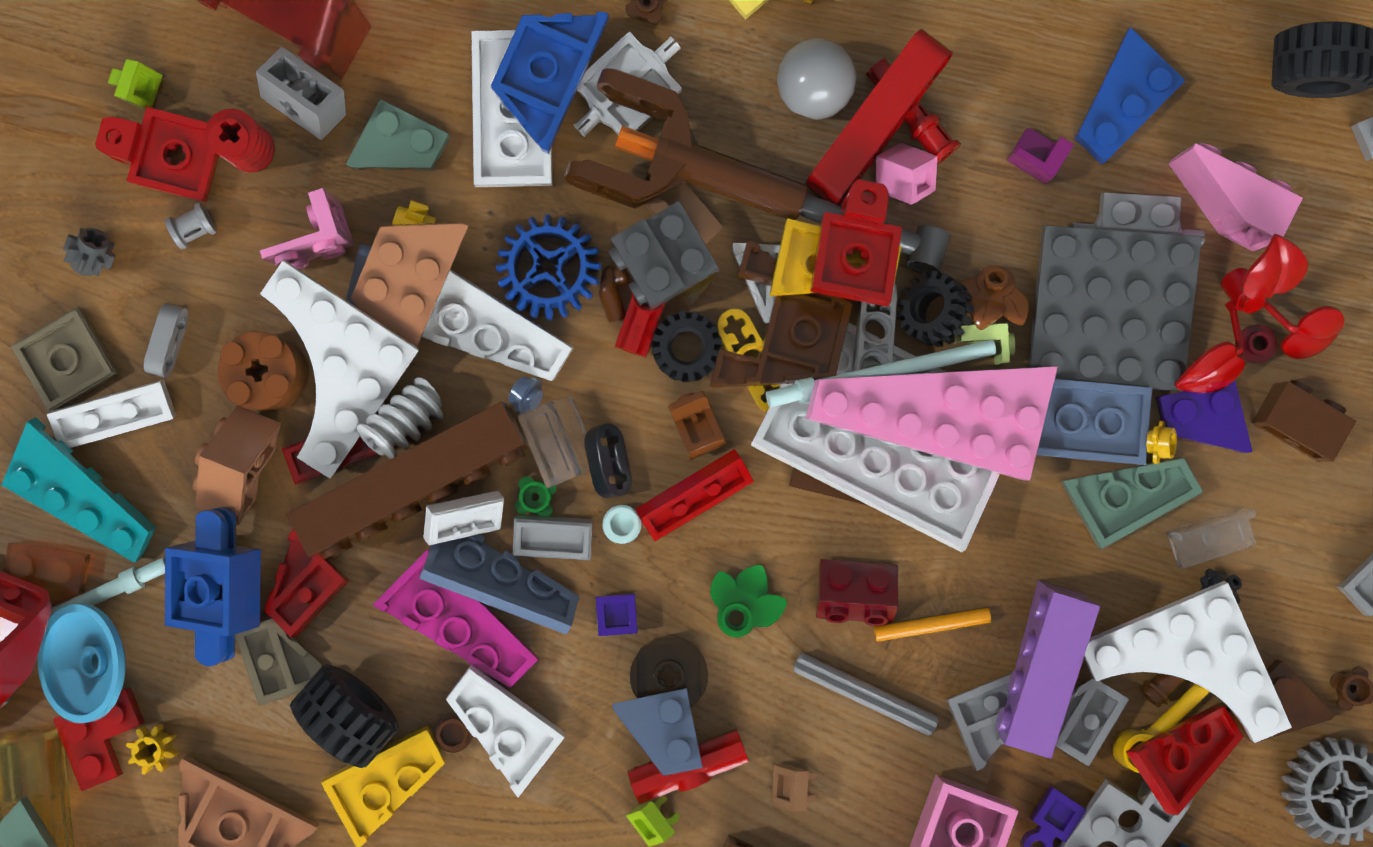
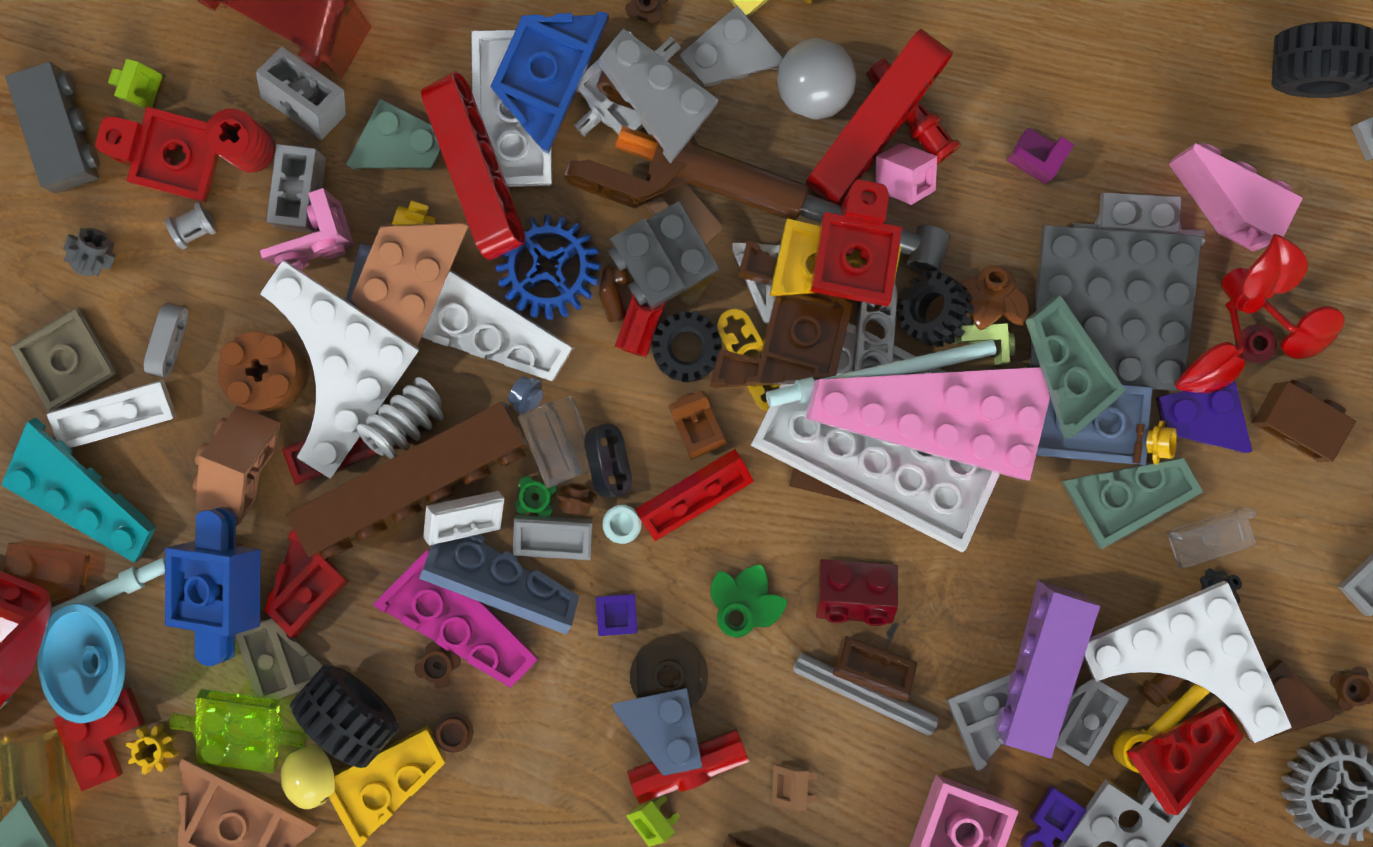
white wing [446,665,566,797] -> none
light orange bar [873,608,991,642] -> none
blue wing [1074,27,1186,165] -> none
none -> dark grey brick [5,61,100,193]
none -> clear neon green plate [169,689,306,774]
none -> light grey brick [266,144,326,234]
none -> light yellow hair [281,744,335,809]
none -> reddish brown plate [415,642,461,688]
none -> red beam [421,71,526,261]
none -> reddish brown plate [556,483,597,515]
none -> light grey wing [598,28,719,164]
none -> light grey wing [679,6,783,88]
none -> reddish brown plate [833,636,917,702]
none -> sand green wing [1025,295,1126,439]
none -> reddish brown piece [1132,424,1145,464]

